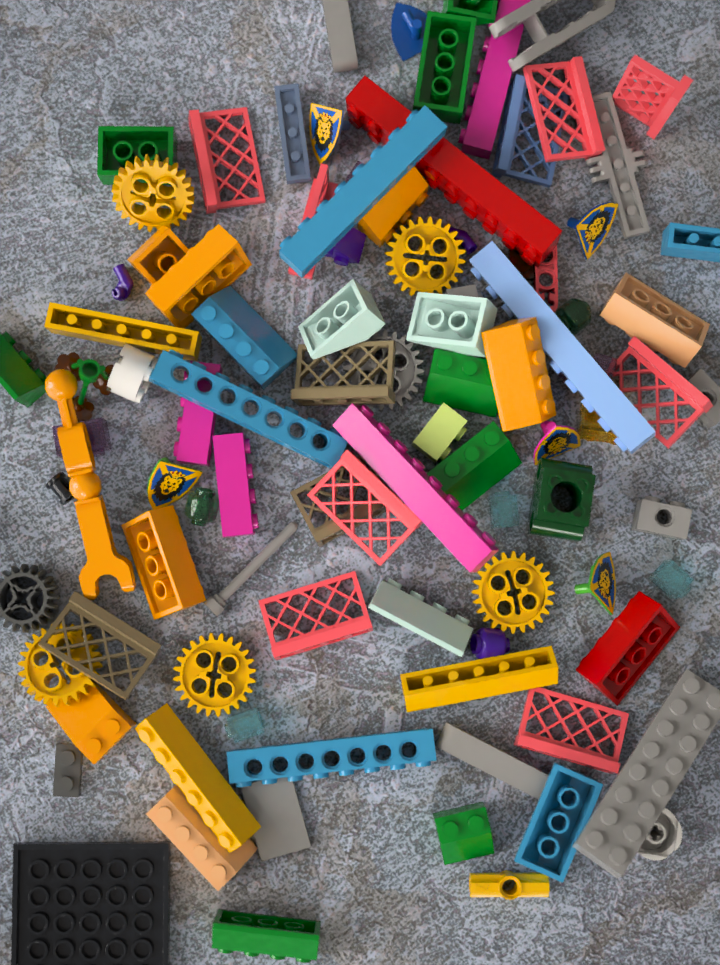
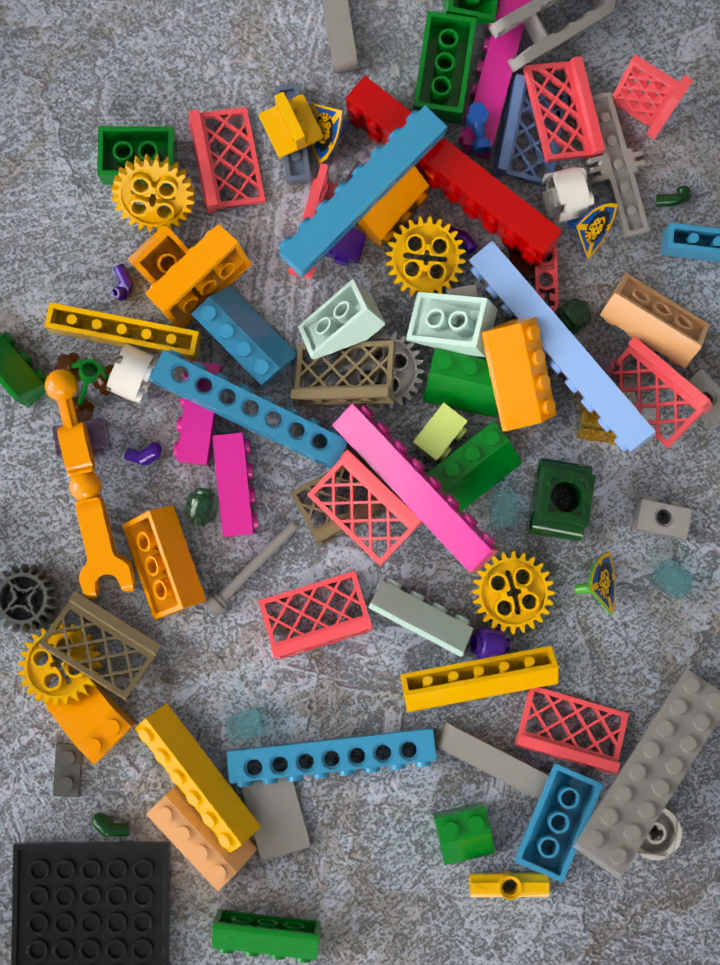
black bush [45,472,74,505] -> none
shield [147,457,203,510] -> none
yellow gear [173,633,257,717] -> none
blue shield [391,3,427,62] -> none
shield [533,421,581,465] -> none
red slope [575,591,680,706] -> none
none -> dark green arm [92,812,129,837]
none -> dark purple arm [124,442,162,466]
none -> yellow bracket [259,92,323,158]
none -> blue leg [465,102,492,154]
none -> white brick [542,167,594,223]
none -> dark green arm [656,186,691,207]

